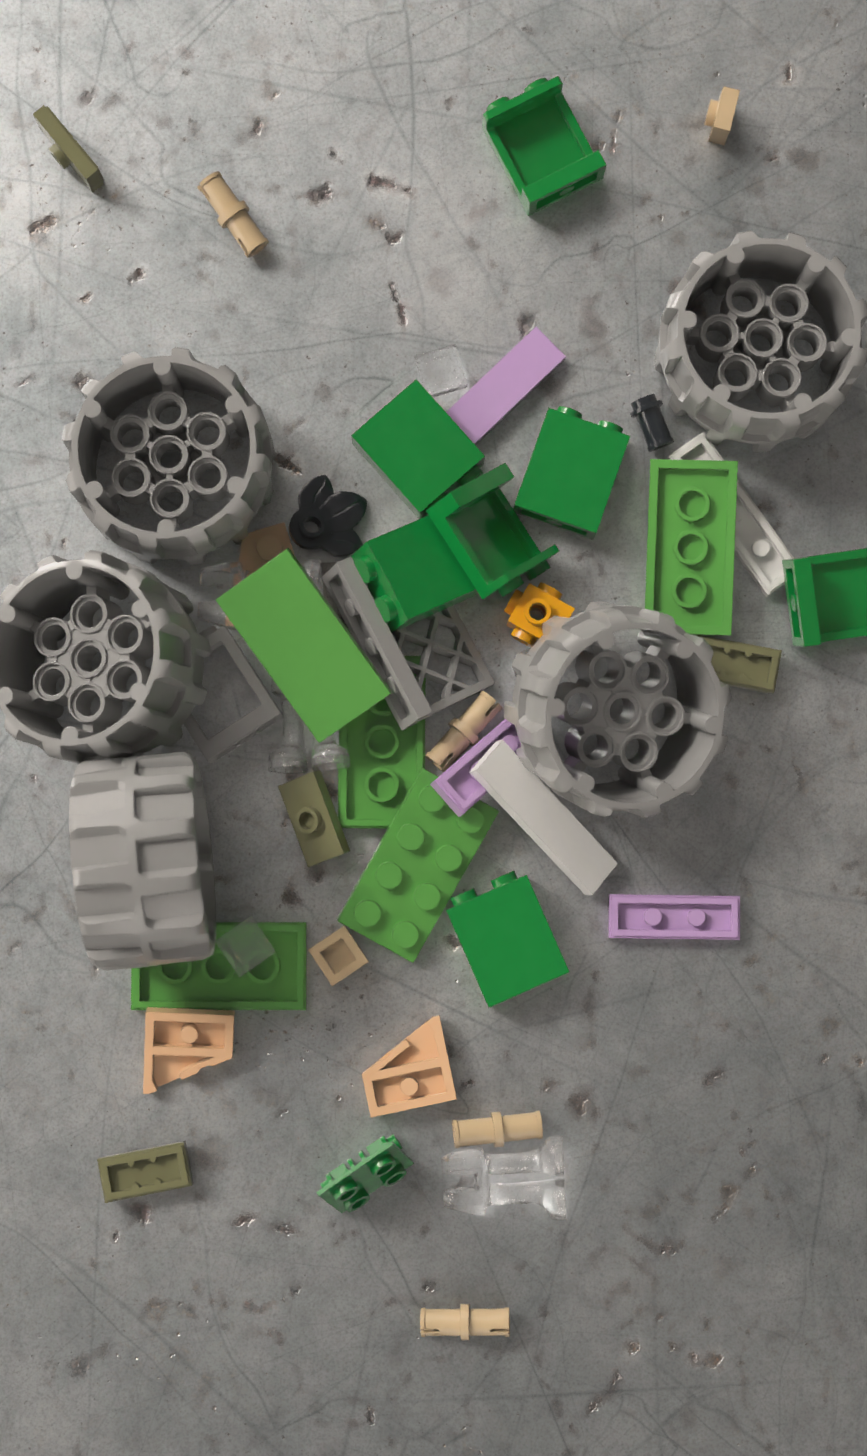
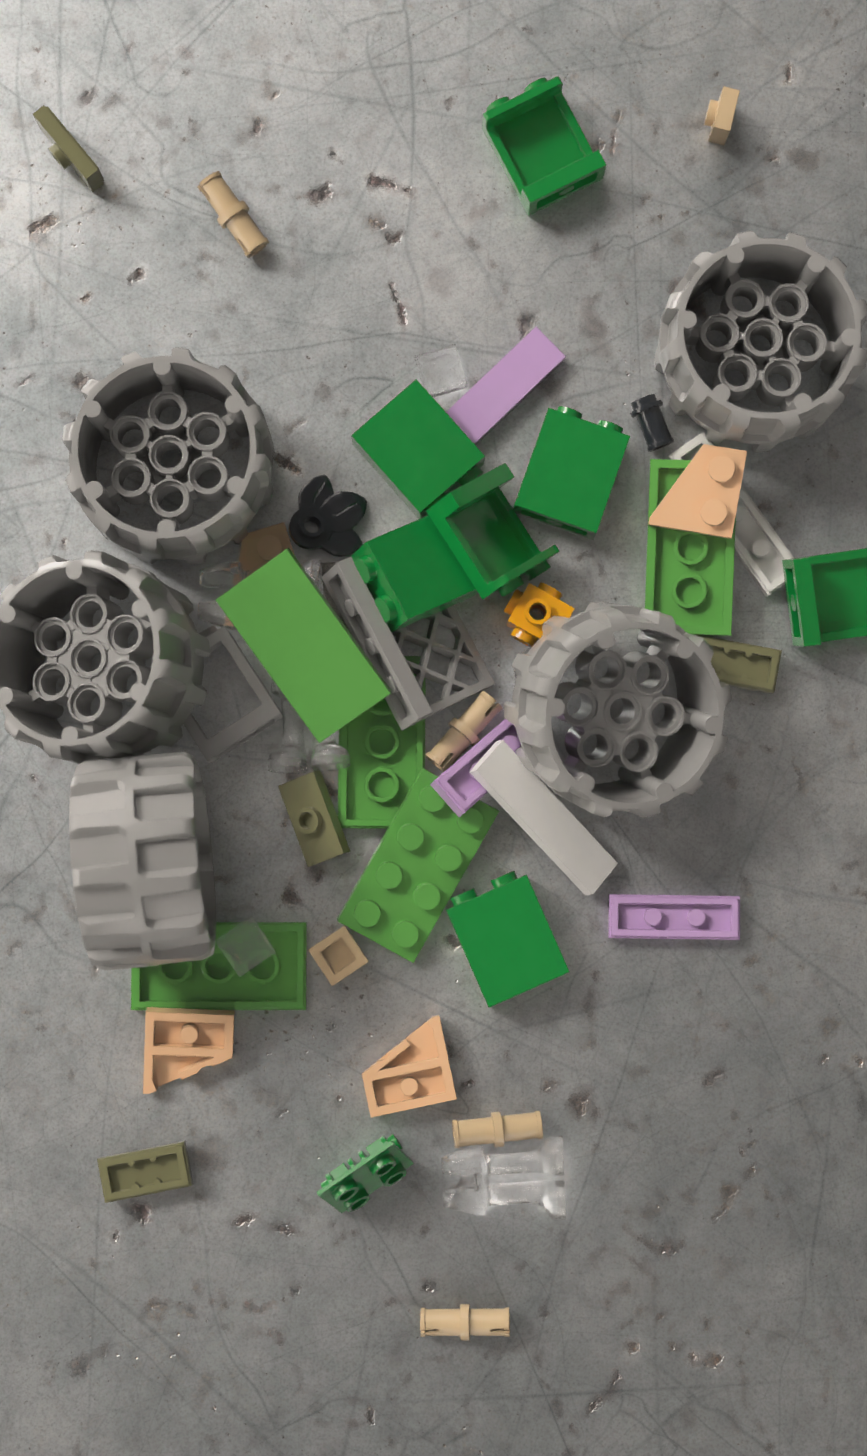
none -> light nougat wing [648,444,747,539]

